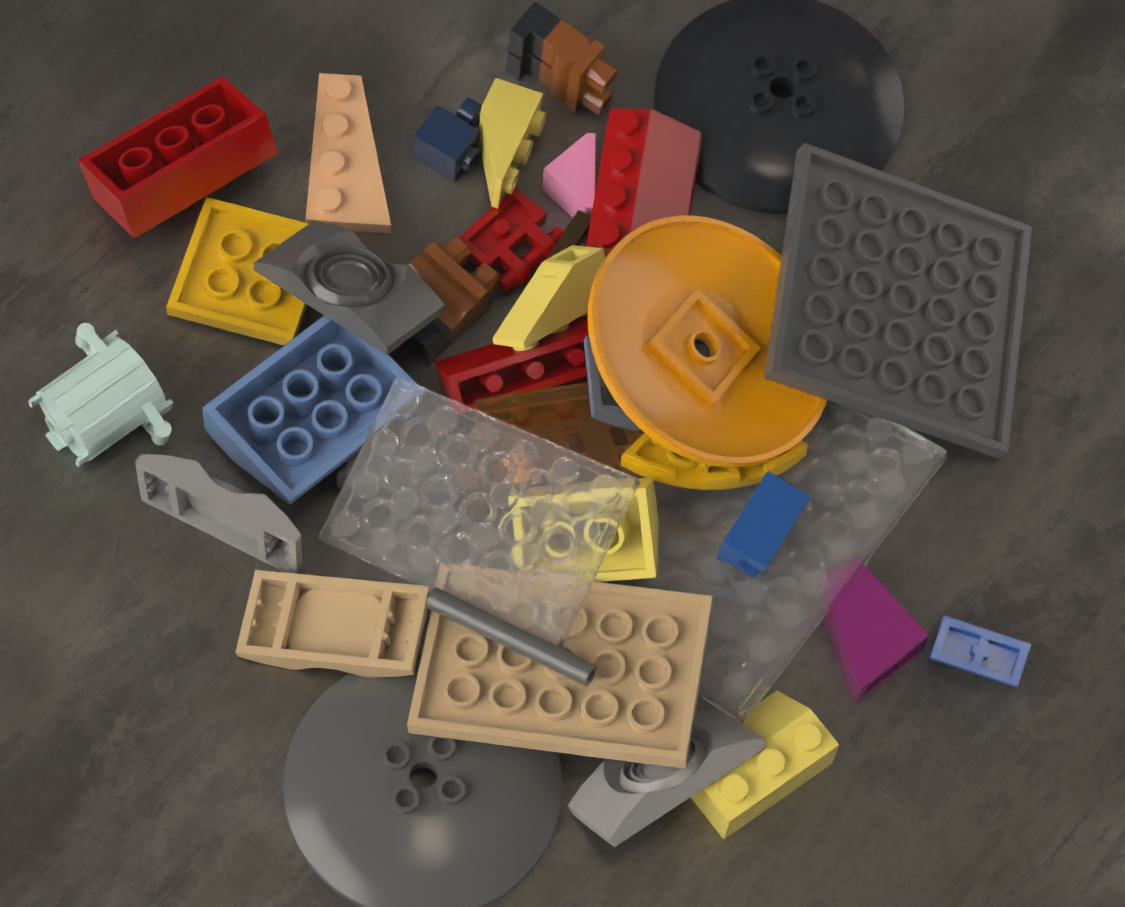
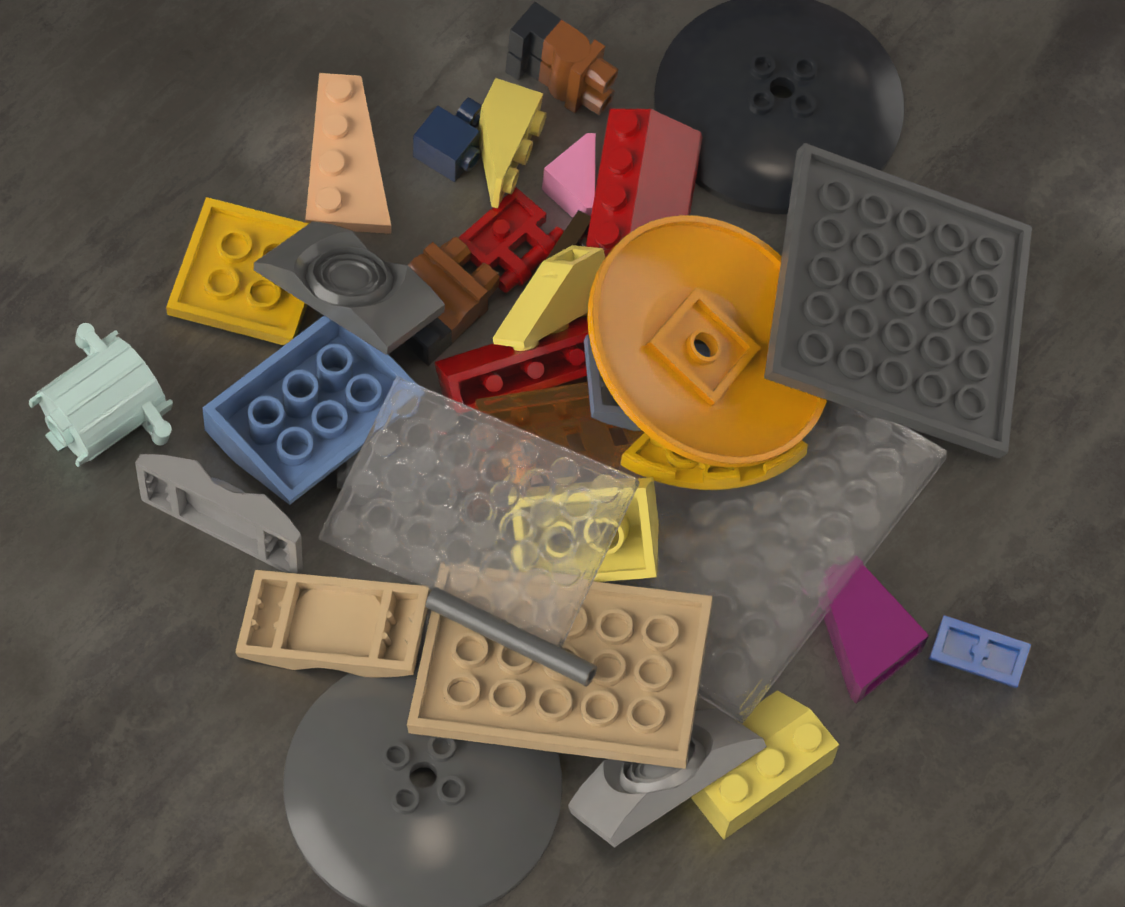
red brick [78,76,278,238] -> none
blue hinge [716,471,810,577] -> none

